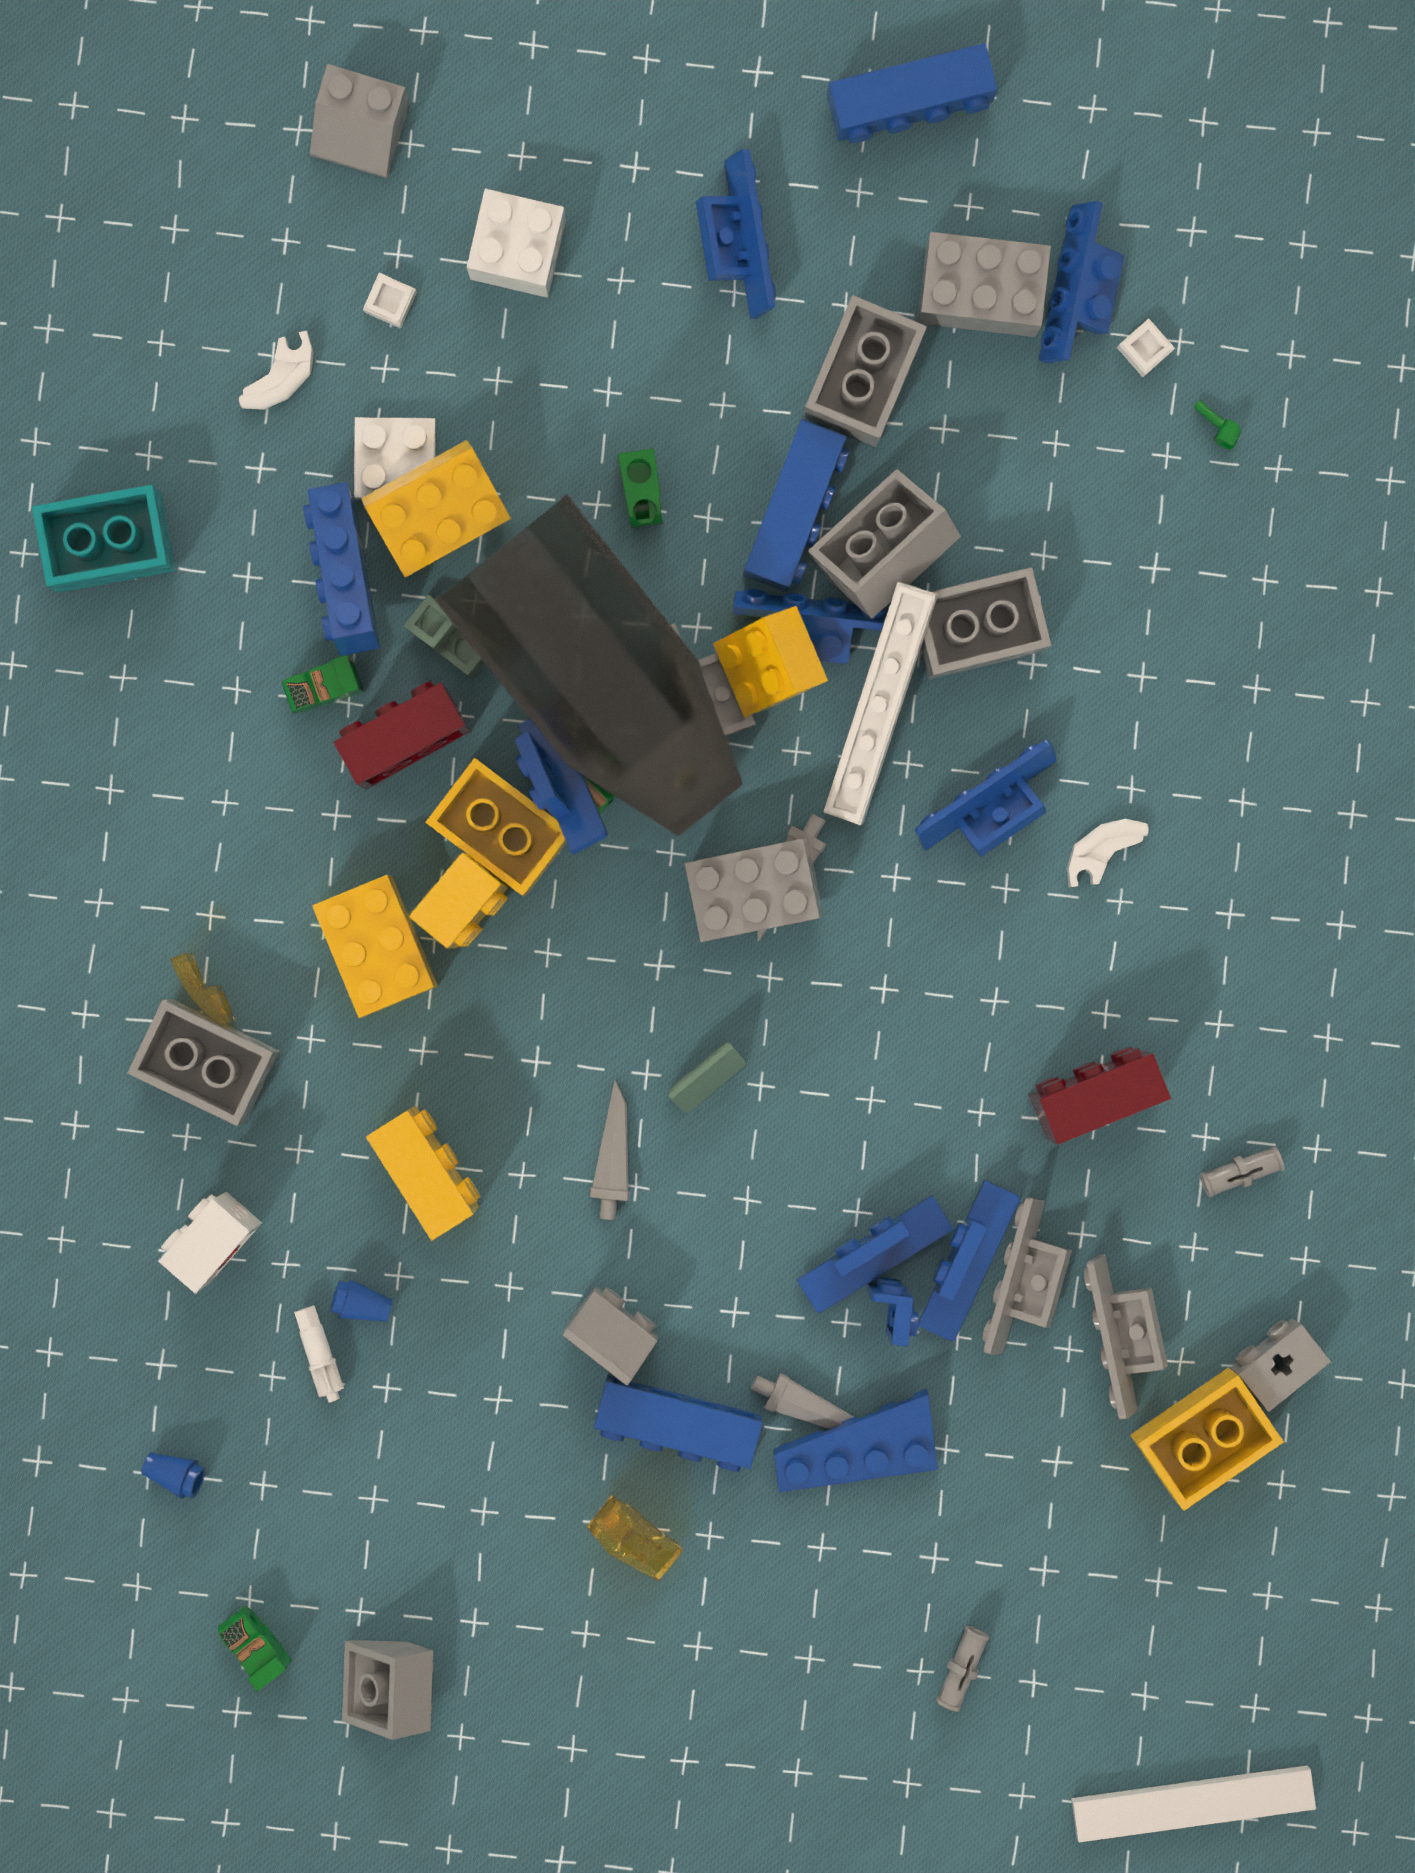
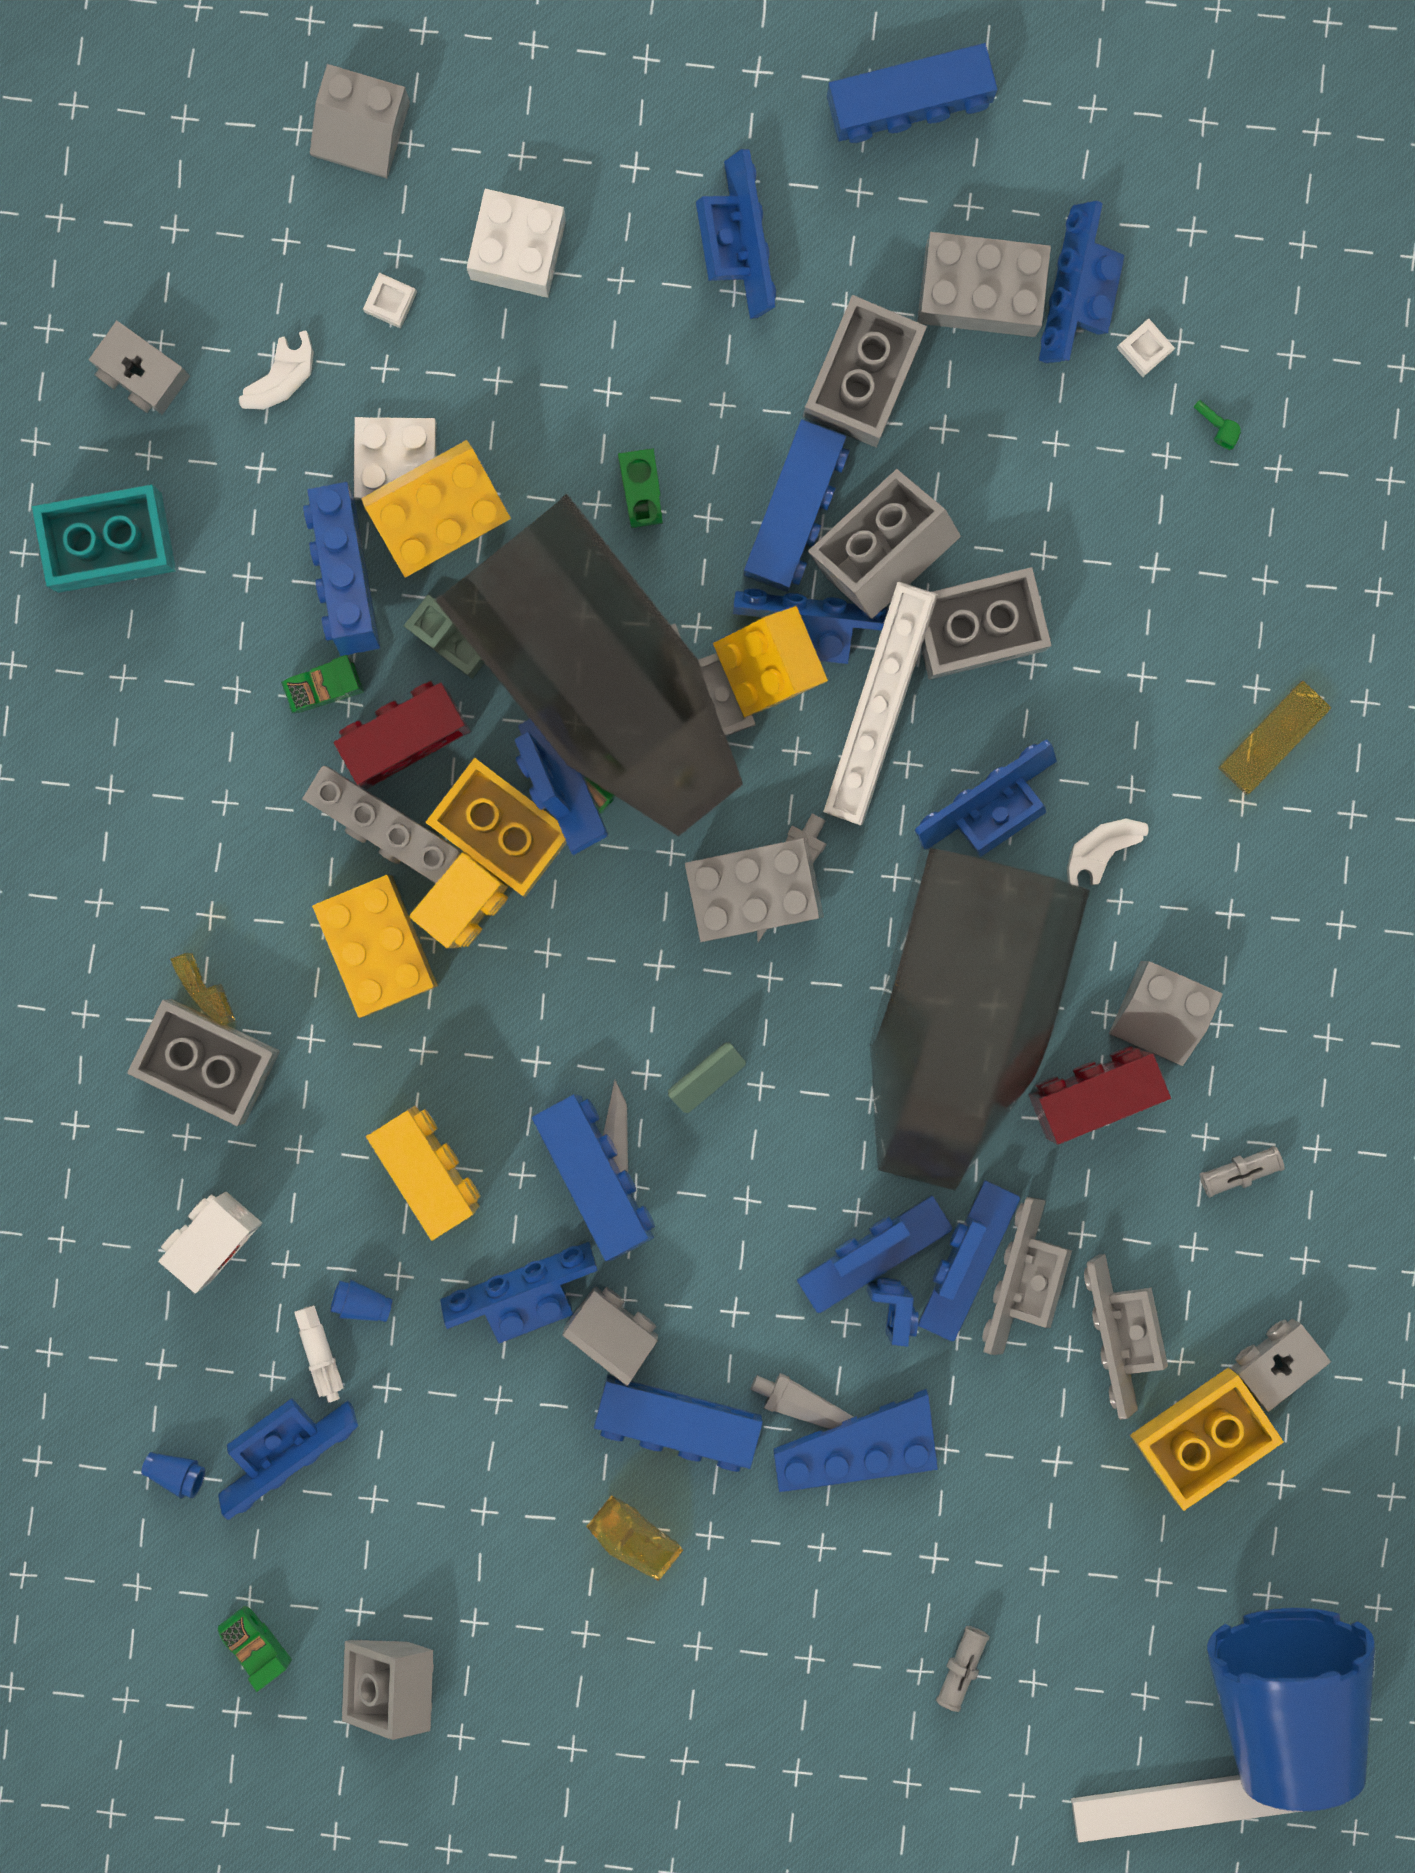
none -> light grey brick [88,321,190,415]
none -> blue bracket [218,1398,358,1520]
none -> light grey bracket [302,766,460,883]
none -> blue bracket [440,1242,598,1343]
none -> blue brick [531,1094,655,1261]
none -> clear smoke windscreen [870,848,1090,1190]
none -> light grey slope [1109,961,1223,1066]
none -> blue cone [1207,1608,1375,1811]
none -> clear yellow tile [1218,680,1331,795]

